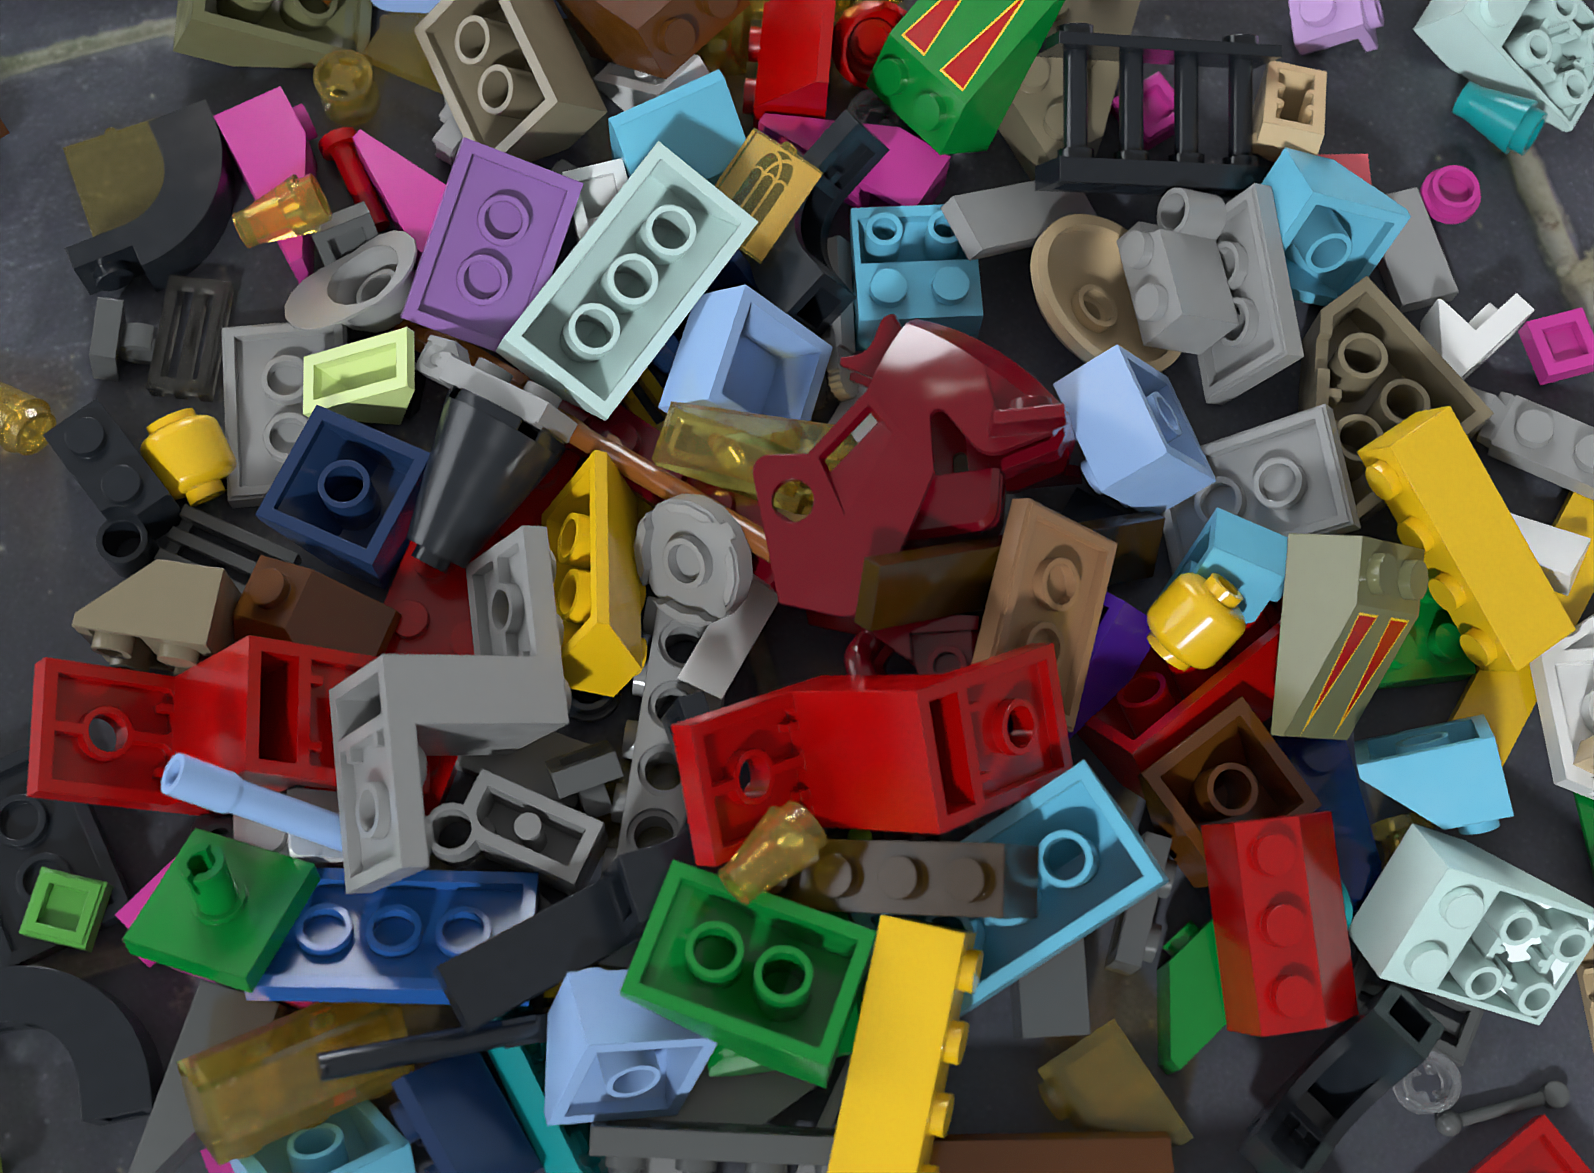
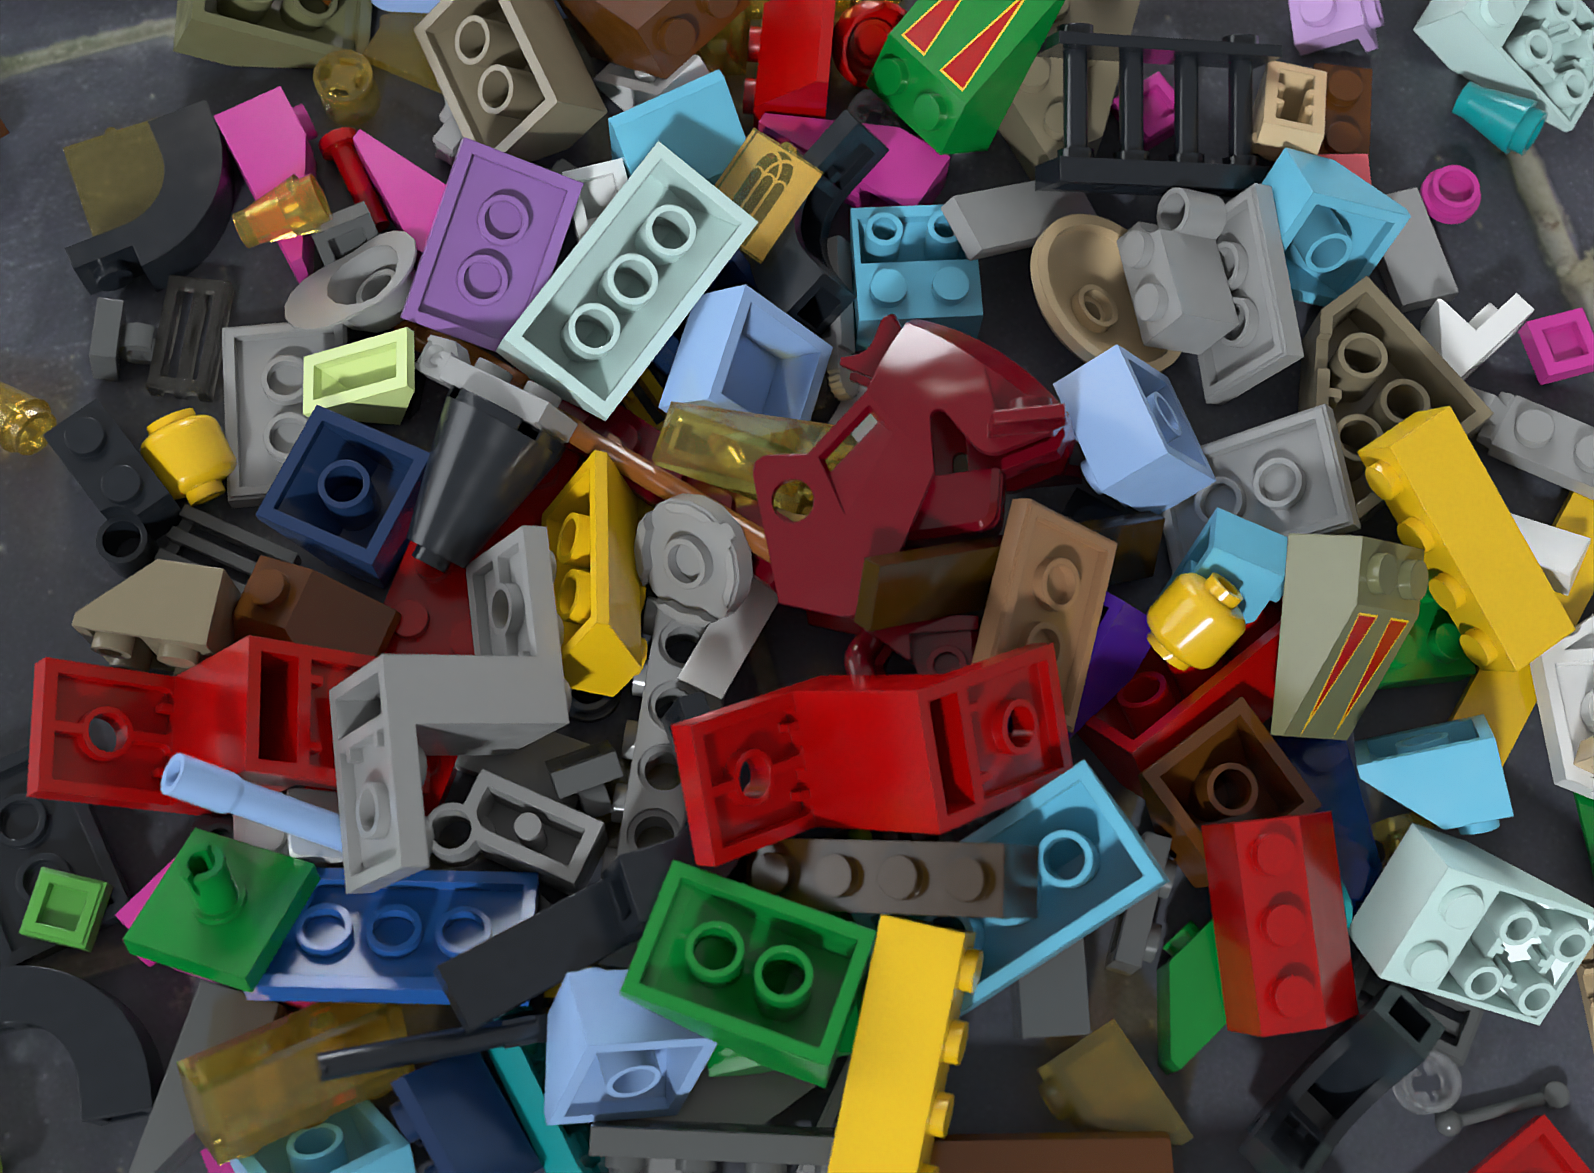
clear yellow cone [719,801,827,904] -> none
none -> reddish brown plate [1312,63,1372,163]

